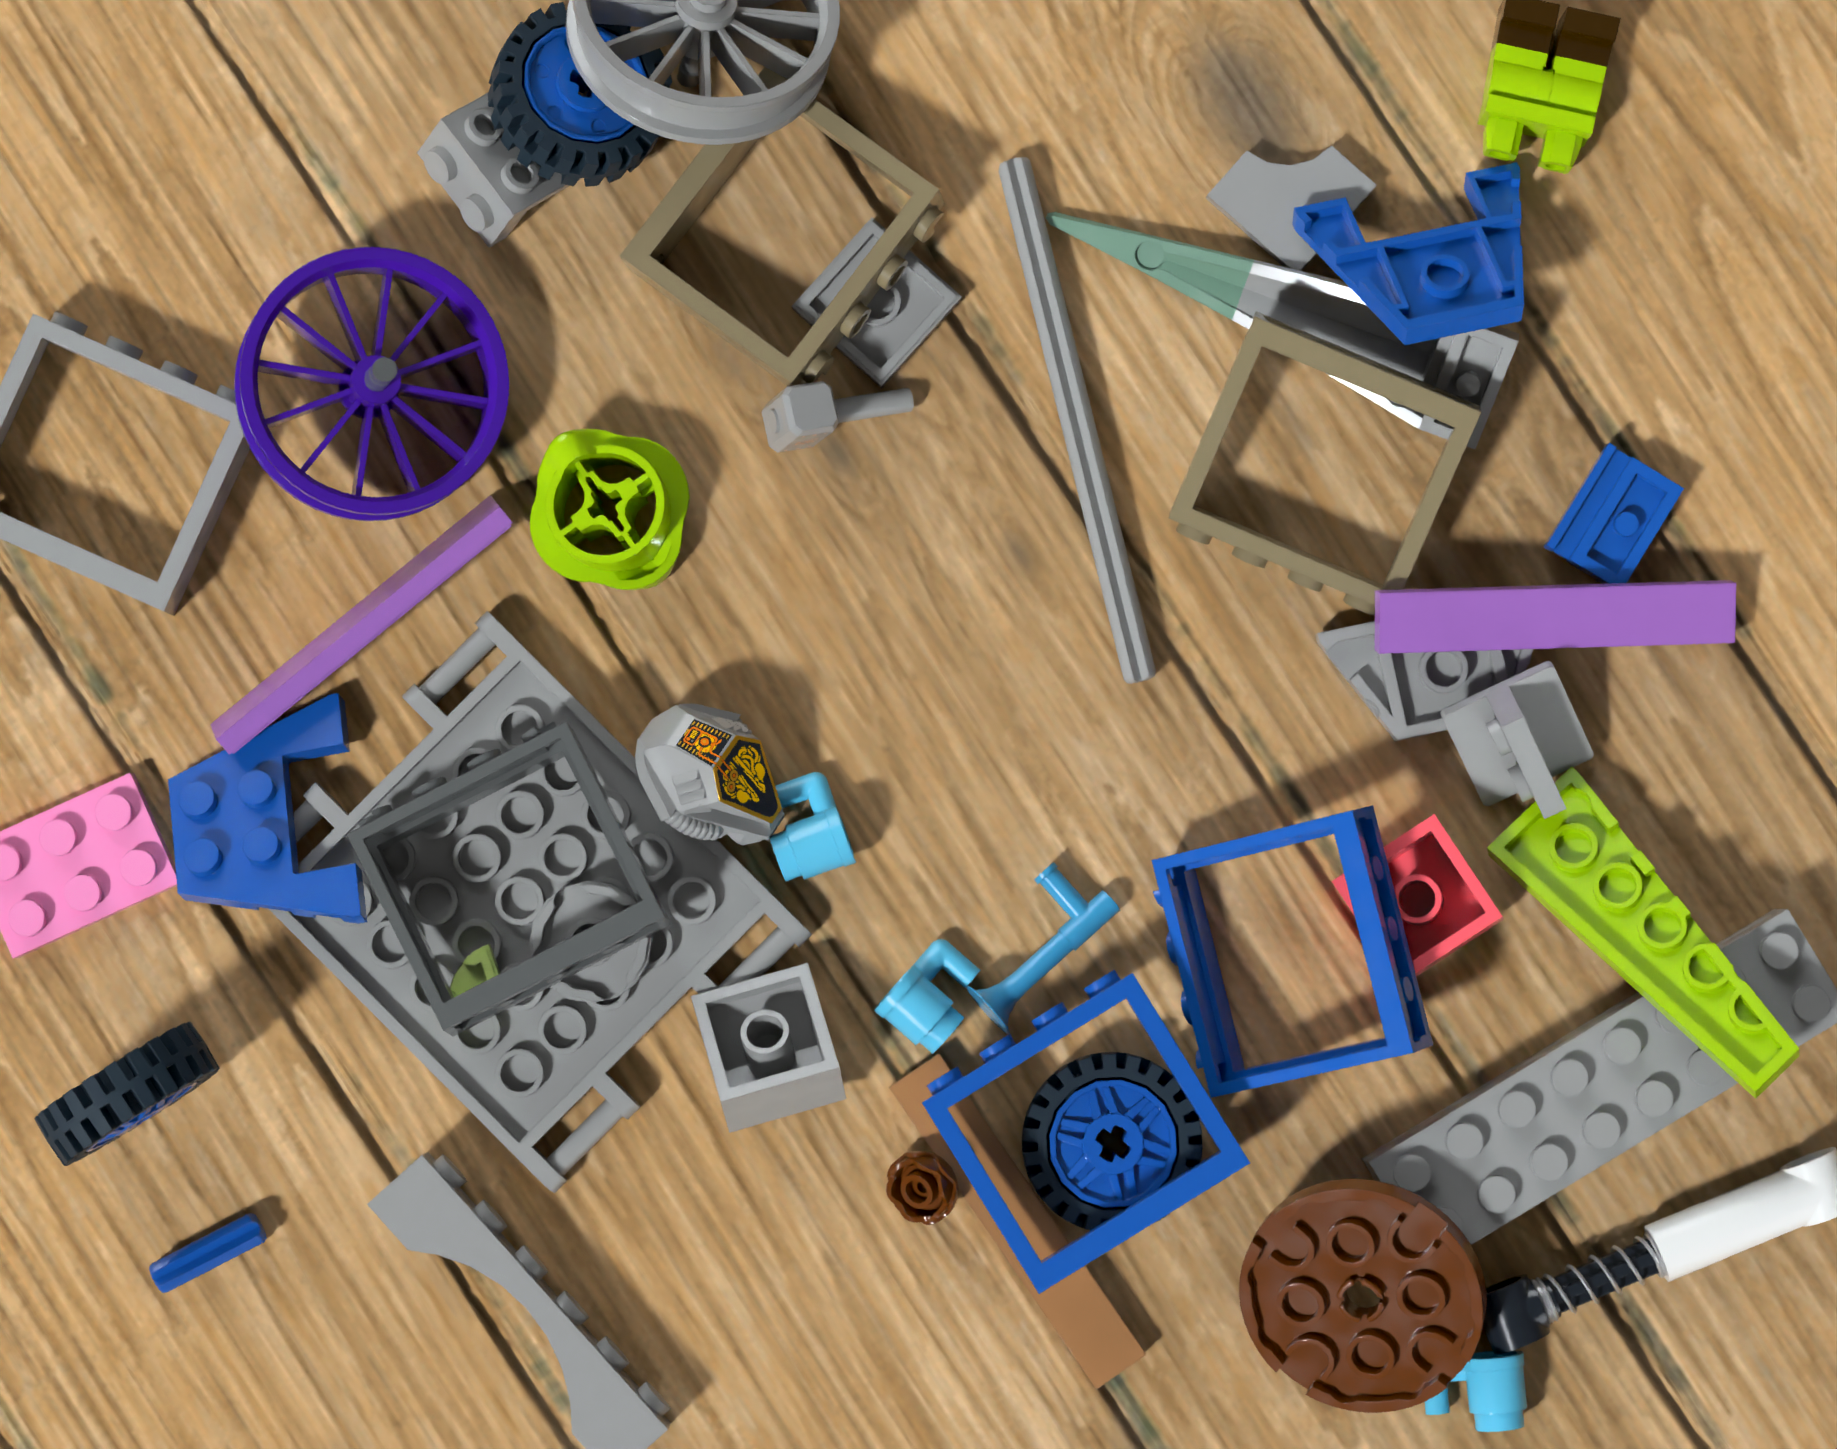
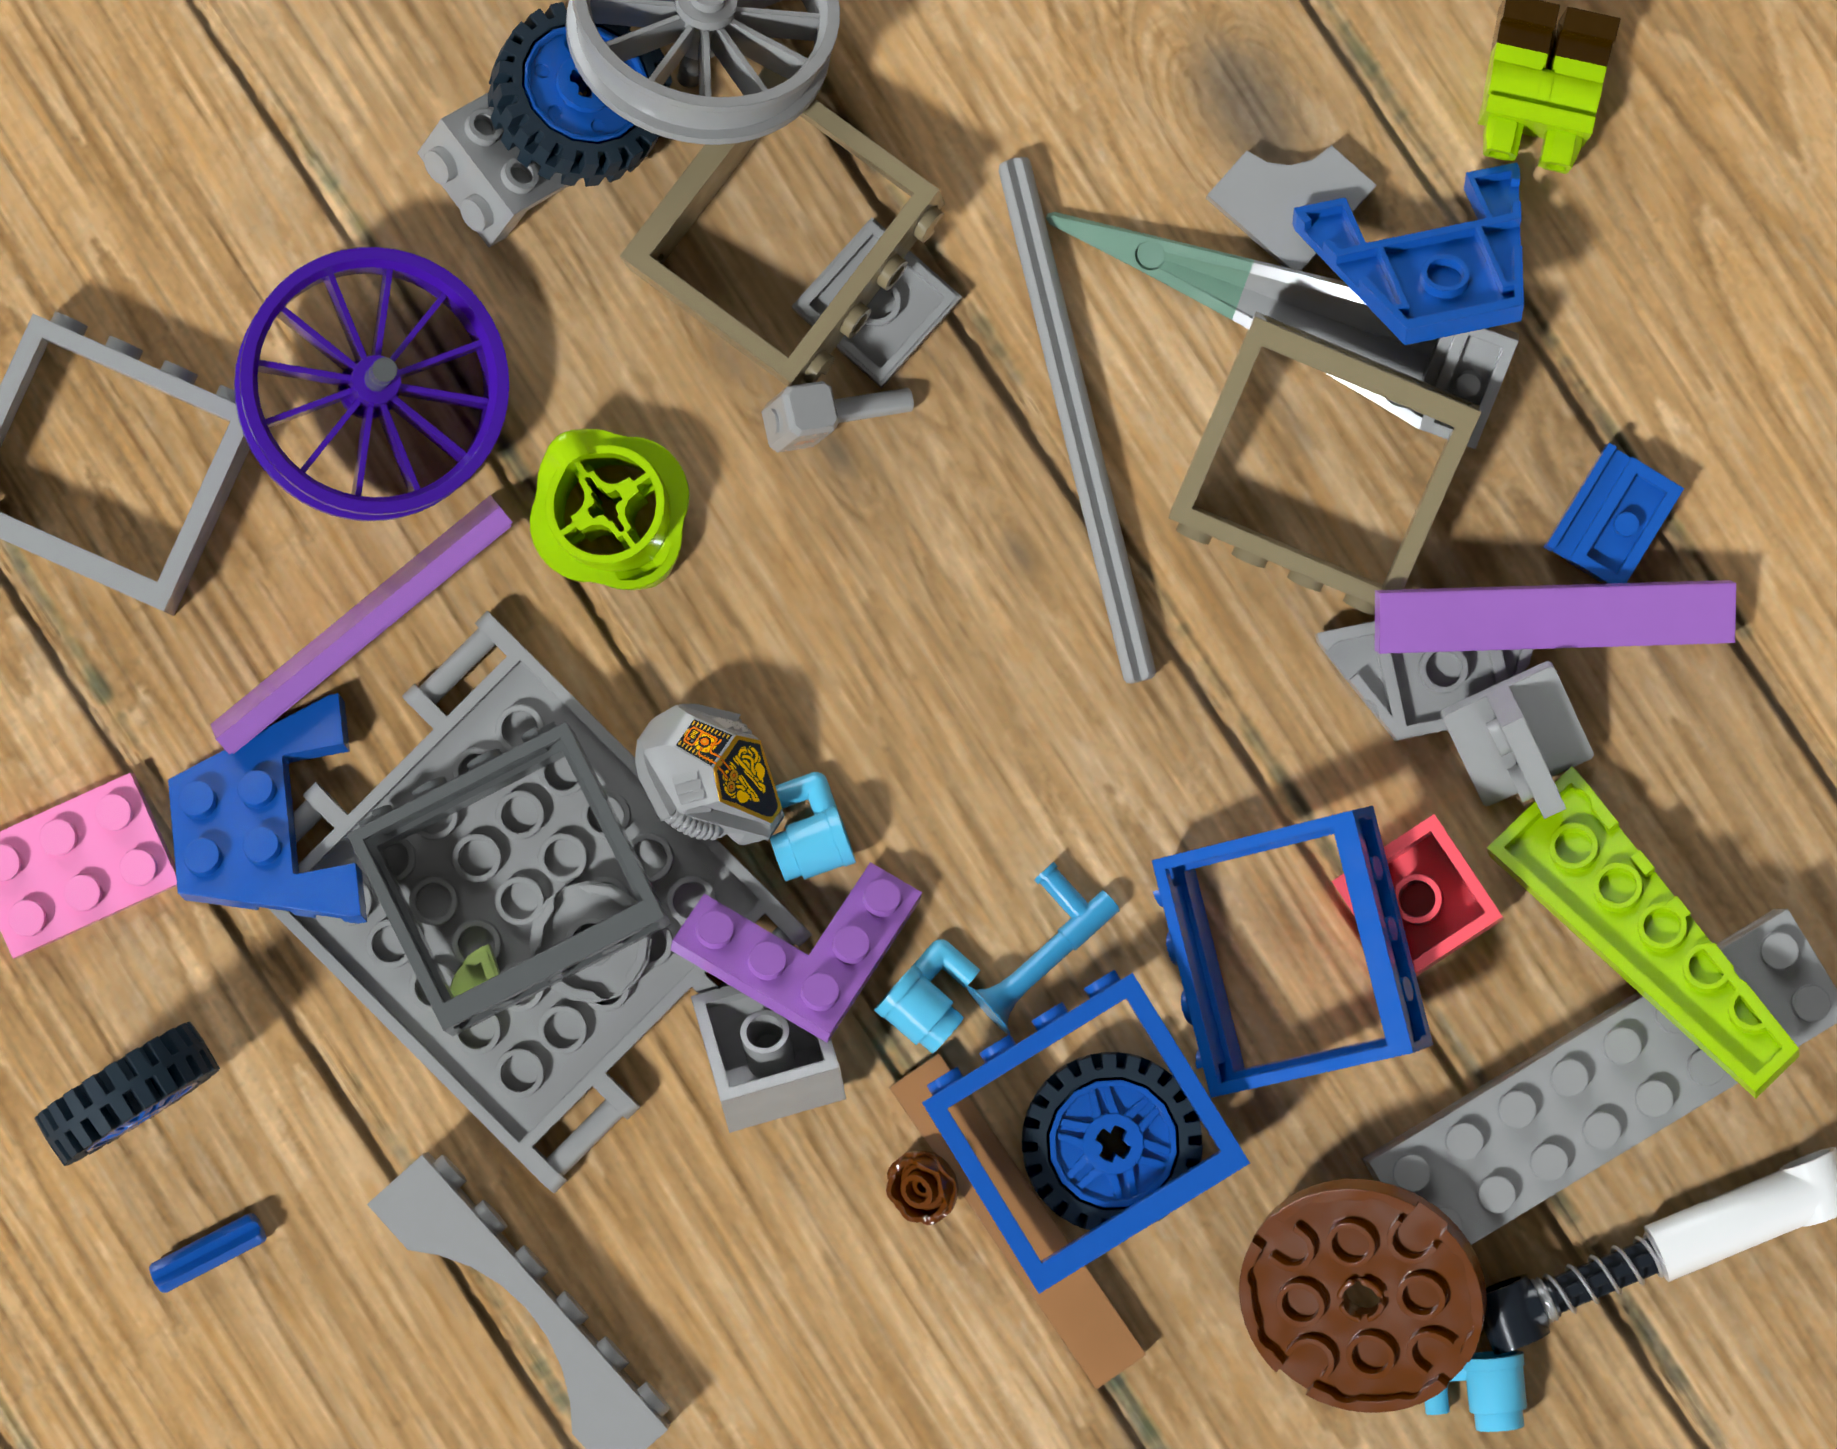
none -> medium lavender plate [670,862,922,1043]

